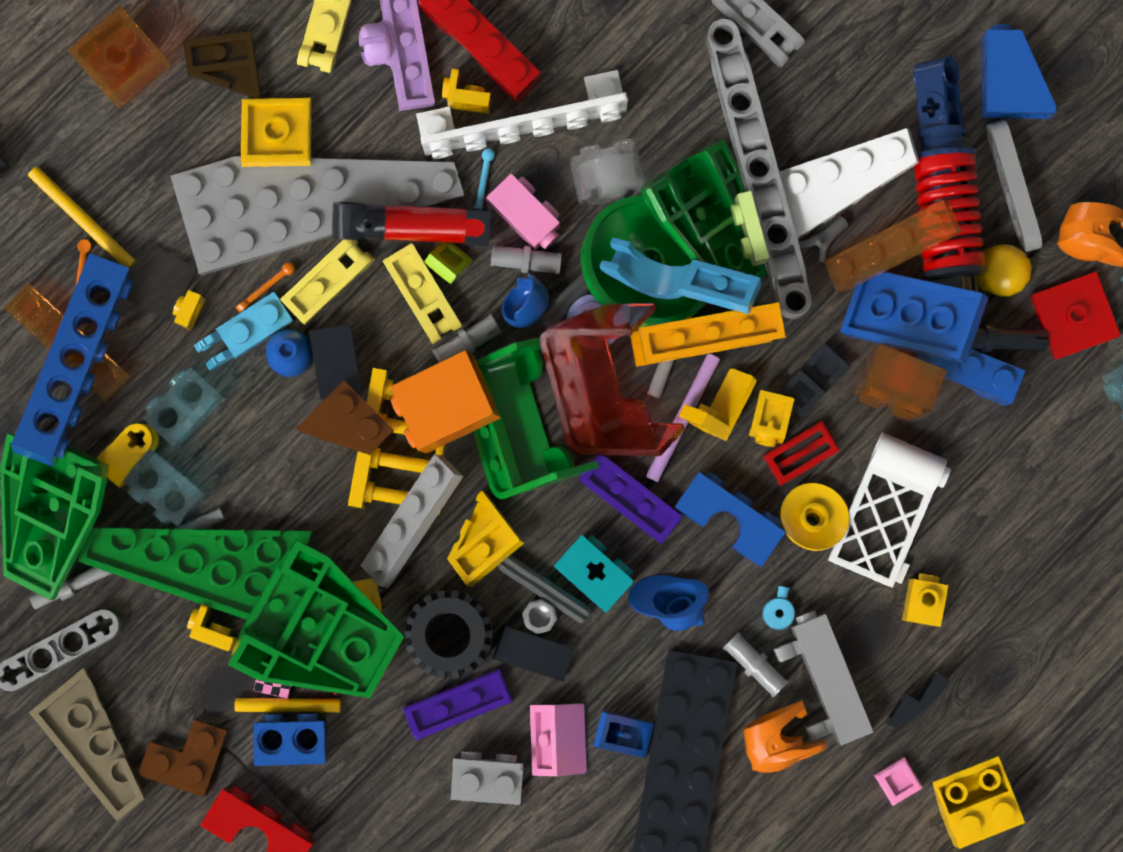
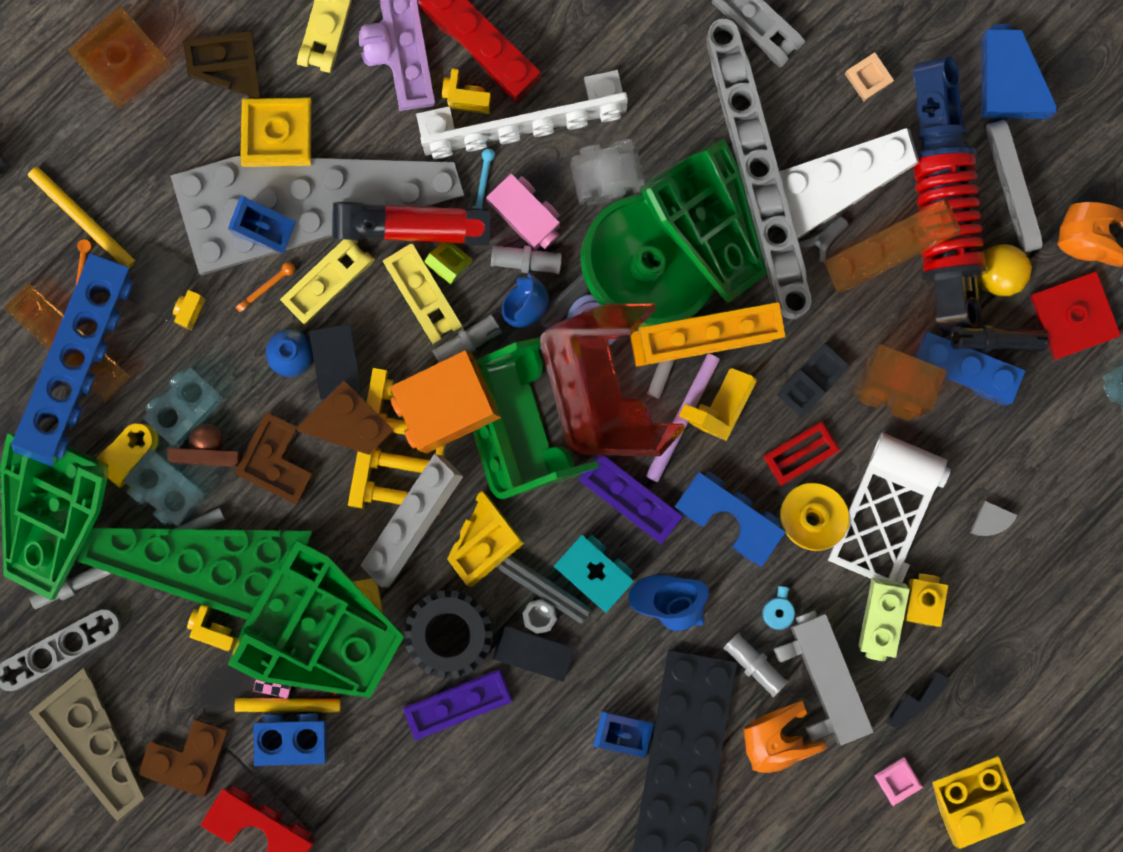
medium azure hinge [194,292,294,371] -> none
light grey bracket [450,751,524,805] -> none
bright pink panel [530,703,587,776] -> none
dark azure piece [600,238,762,314] -> none
yellowish green plate [731,191,769,266] -> none
yellow bracket [748,390,794,447] -> none
blue plate [840,267,988,364] -> none
none -> copper tile [167,423,242,467]
none -> blue slope [228,196,296,254]
none -> reddish brown plate [234,412,313,505]
none -> light nougat plate [845,52,894,102]
none -> yellowish green brick [858,578,910,661]
none -> light grey tile [970,501,1017,536]

